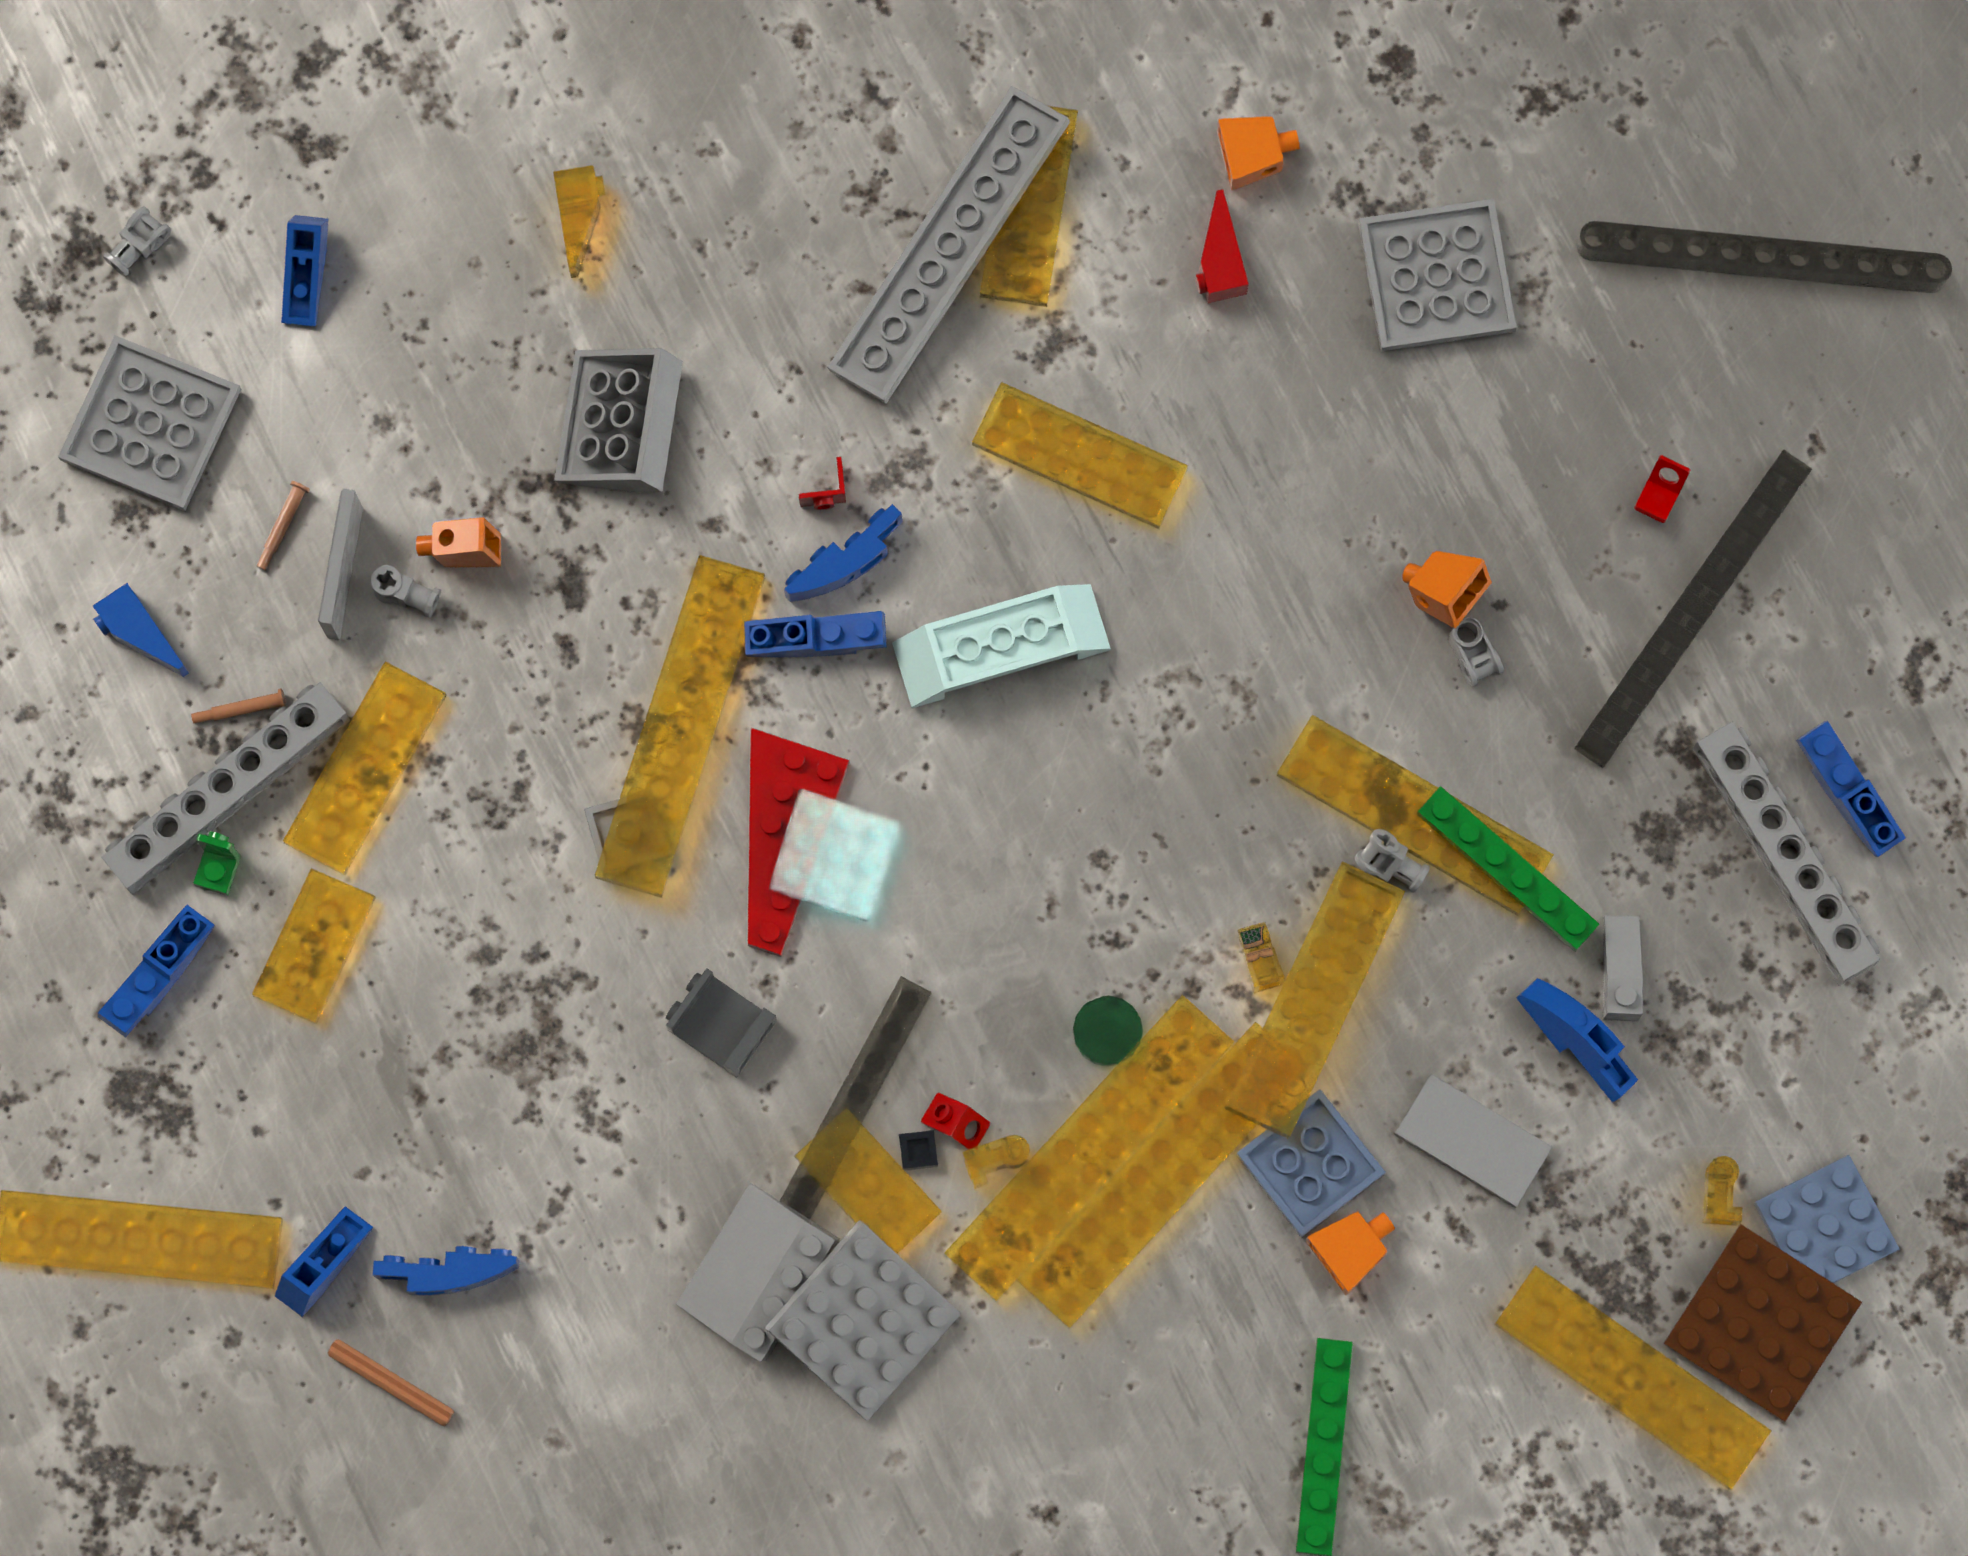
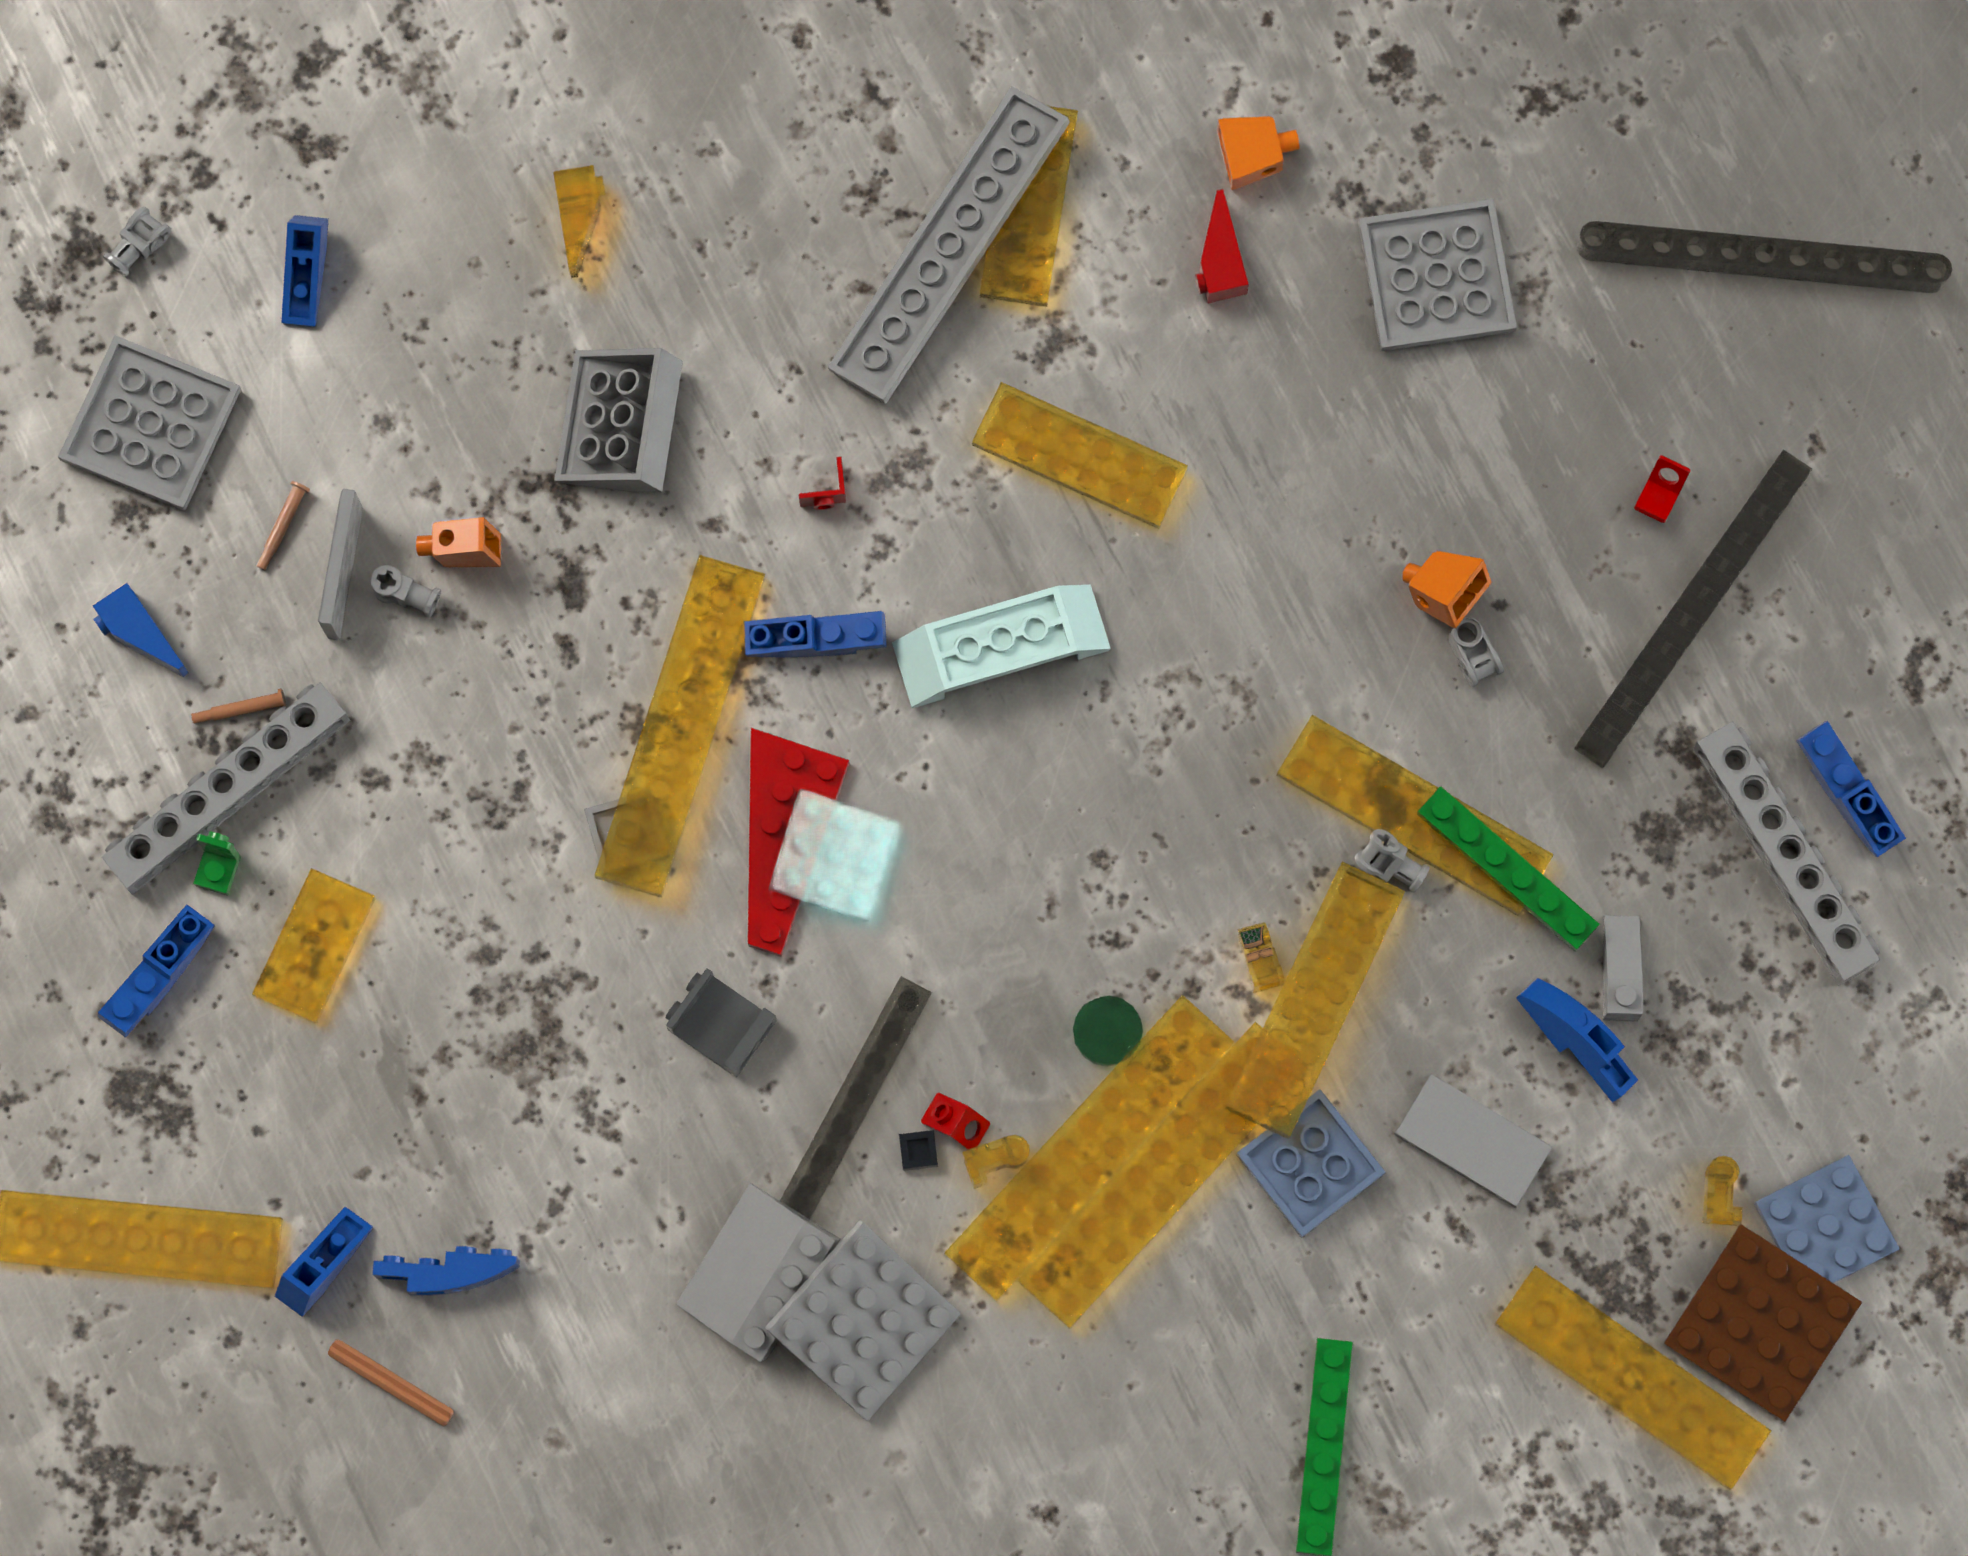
clear yellow plate [283,661,447,875] -> none
blue slope [784,504,903,602] -> none
clear yellow plate [794,1108,942,1254] -> none
orange torso [1305,1212,1395,1295] -> none

